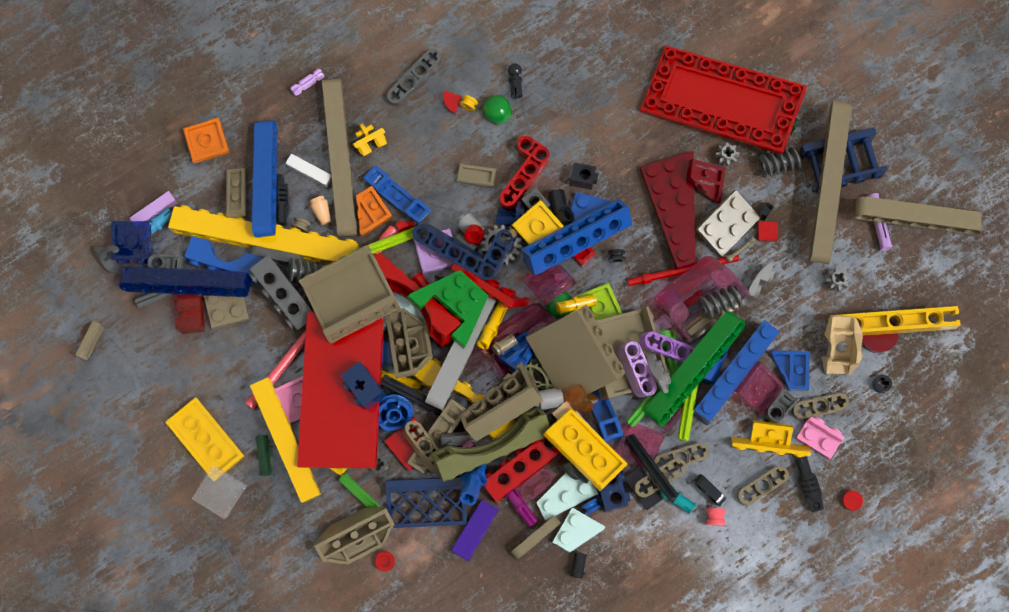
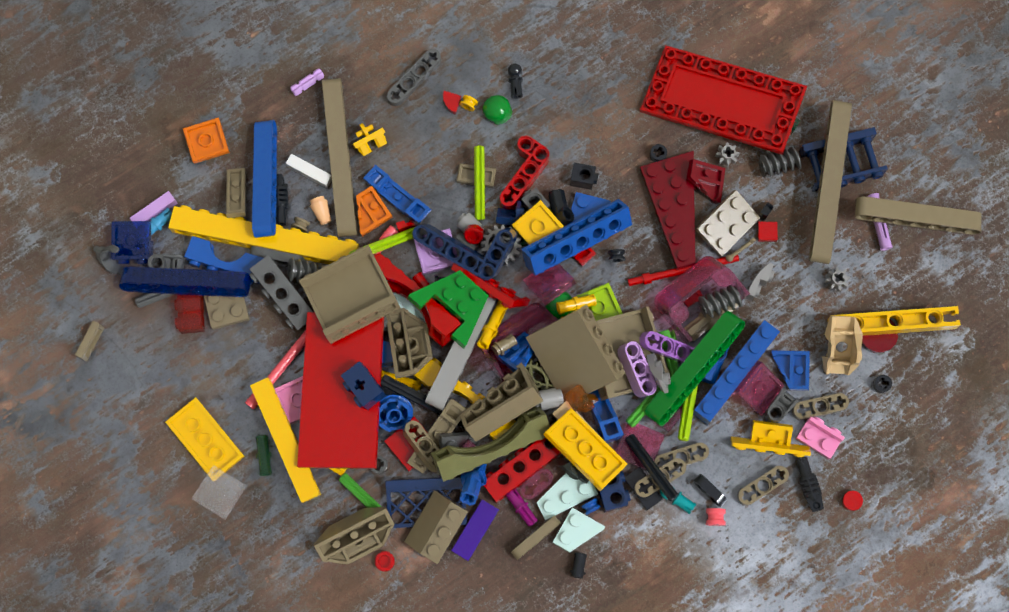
none -> dark tan slope [404,490,469,564]
none -> lime axle [474,145,485,220]
none -> black bush [650,144,667,162]

